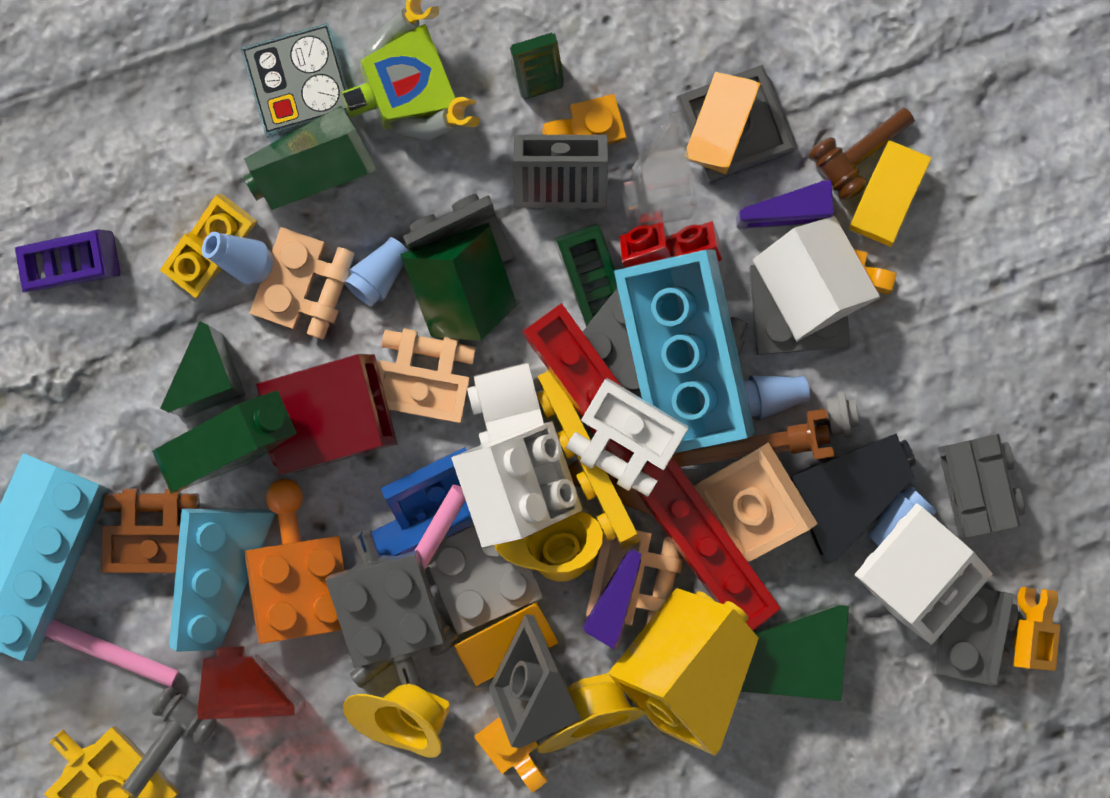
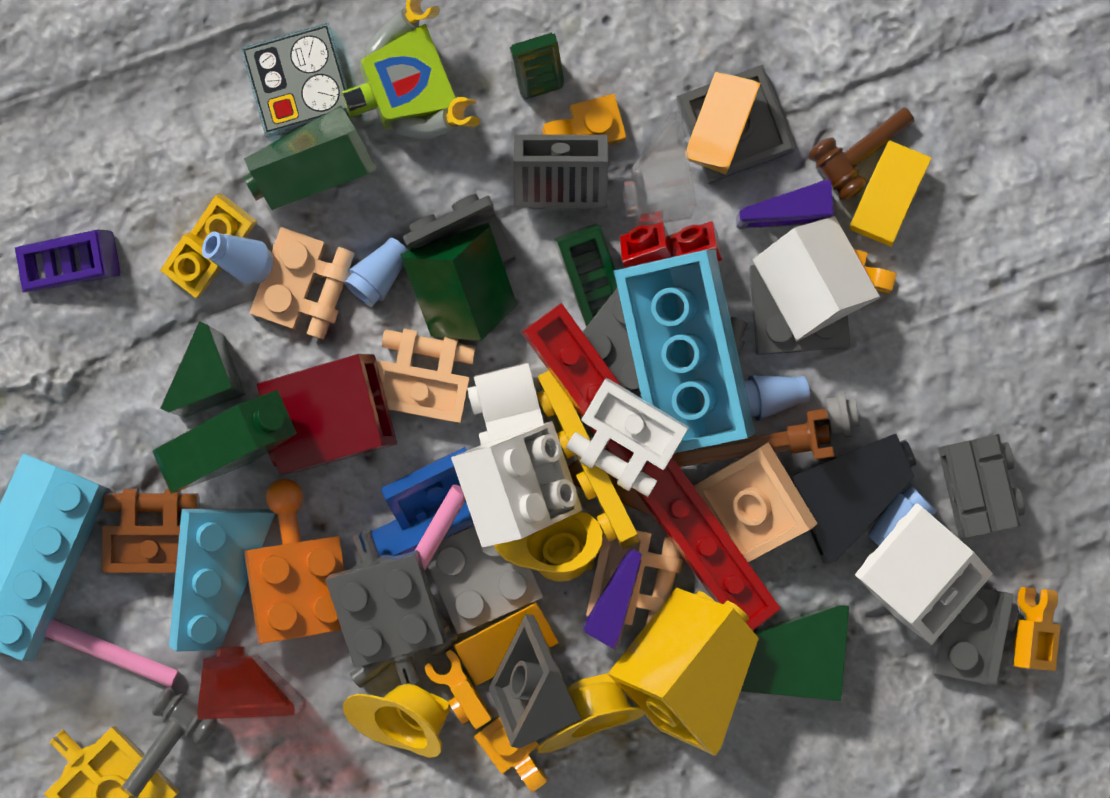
none -> light orange plate [425,649,493,730]

